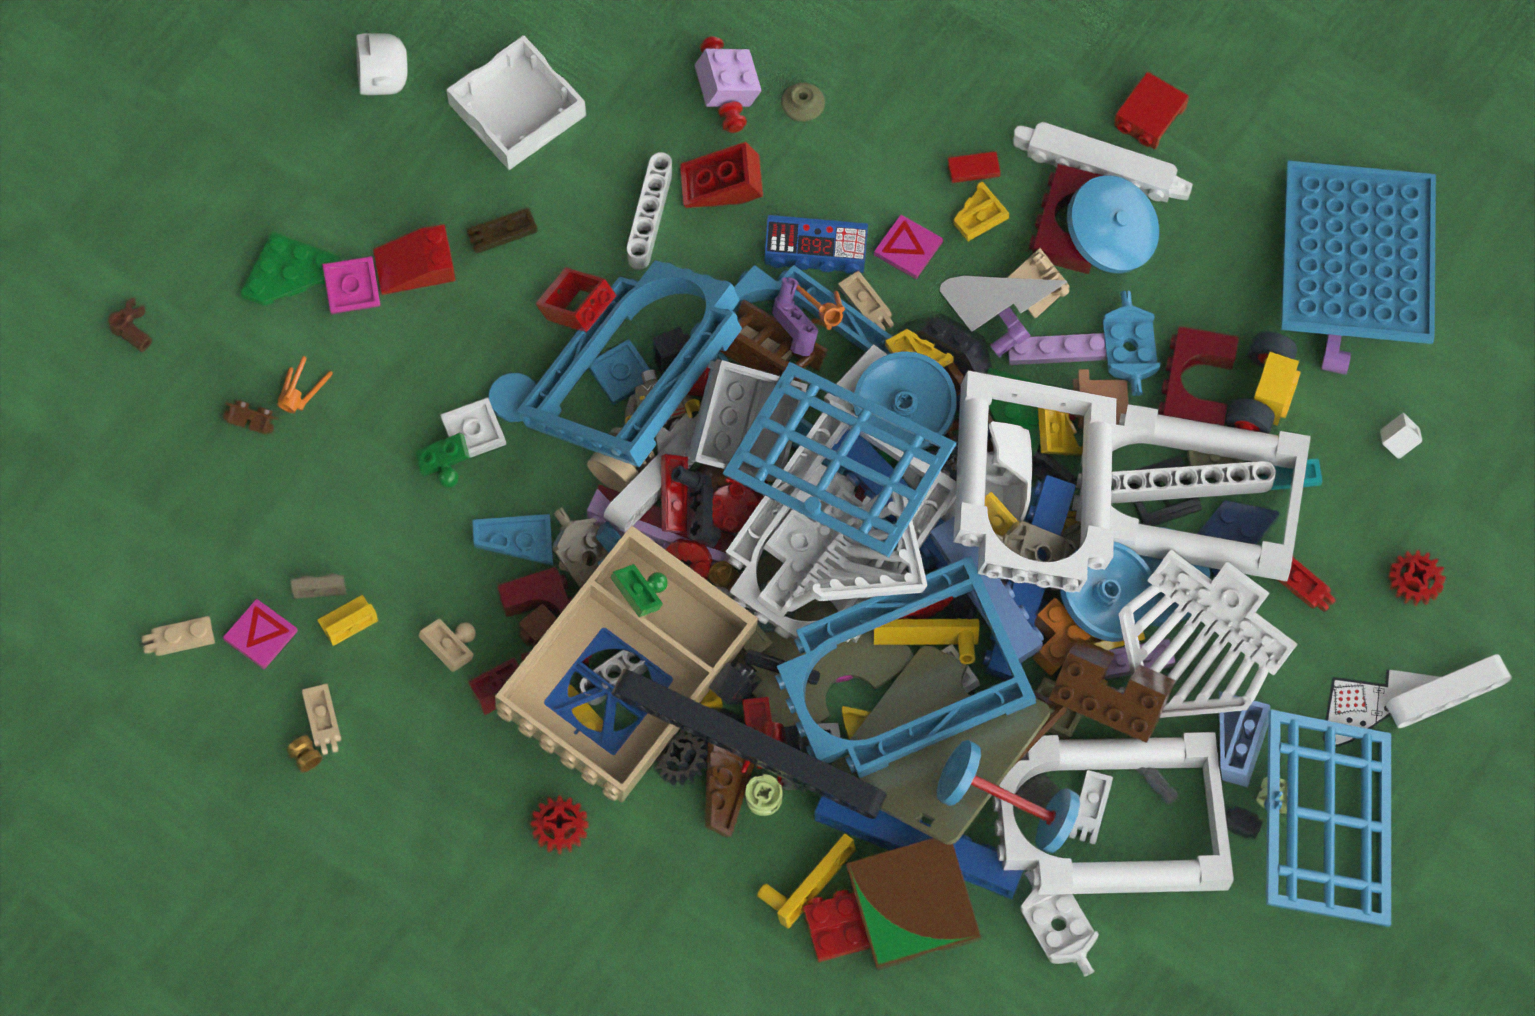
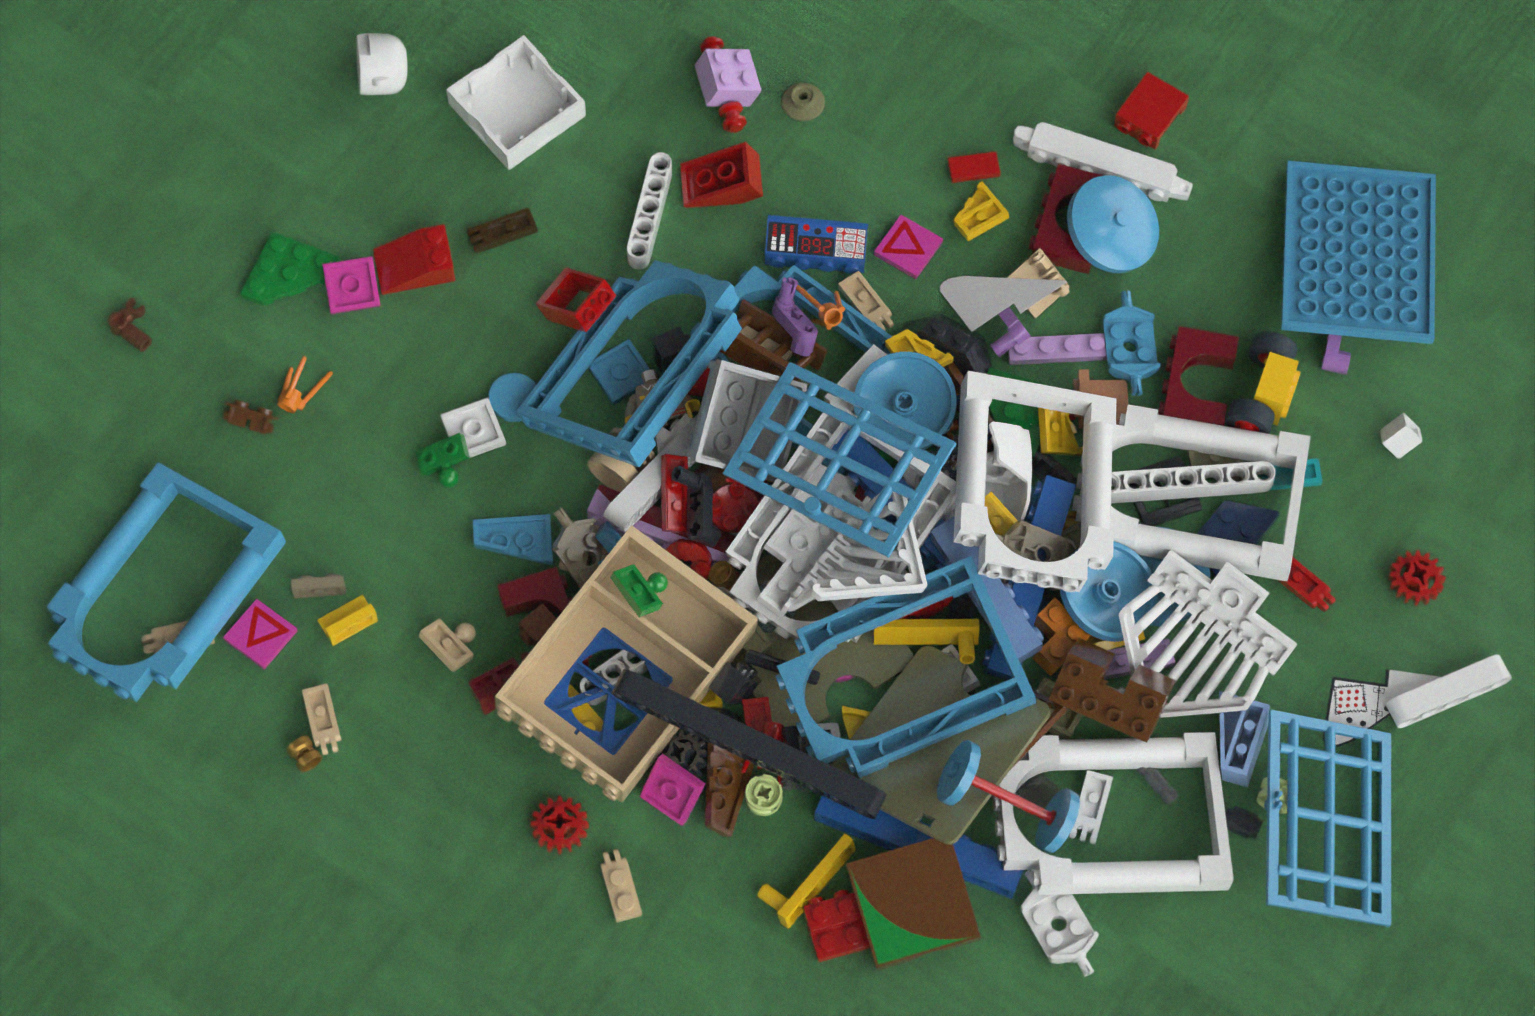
none -> dark azure door [47,462,286,702]
none -> tan hinge [600,849,642,923]
none -> dark pink tile [639,754,705,826]

